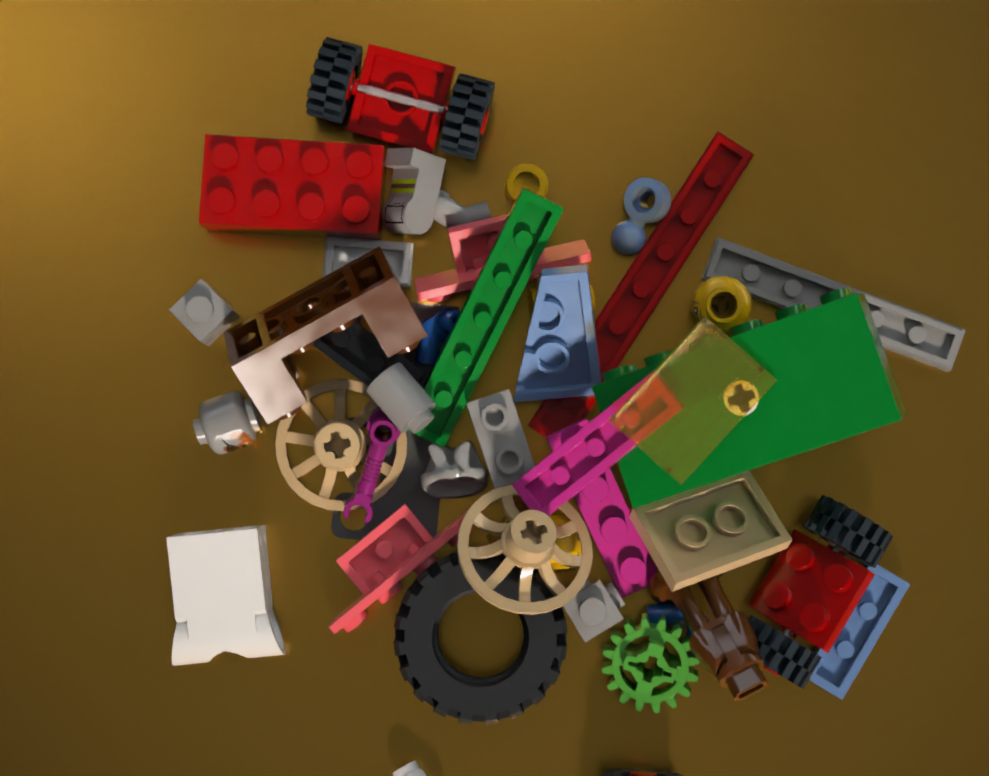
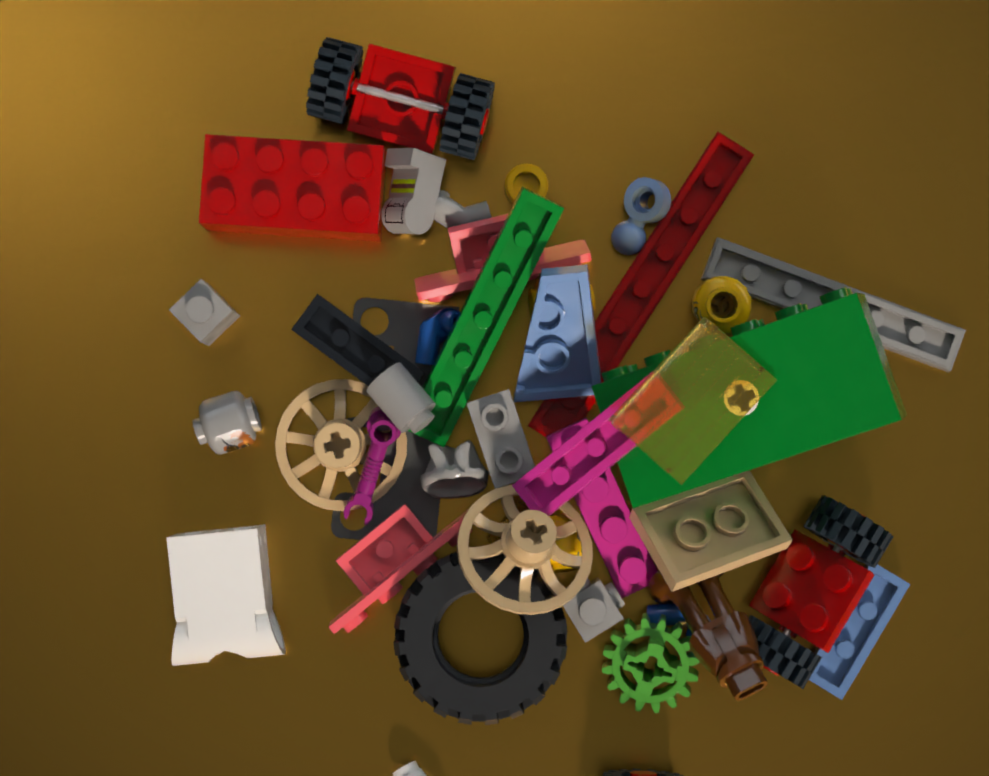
reddish brown plate [223,246,428,424] -> none
white tile [322,236,414,288] -> none

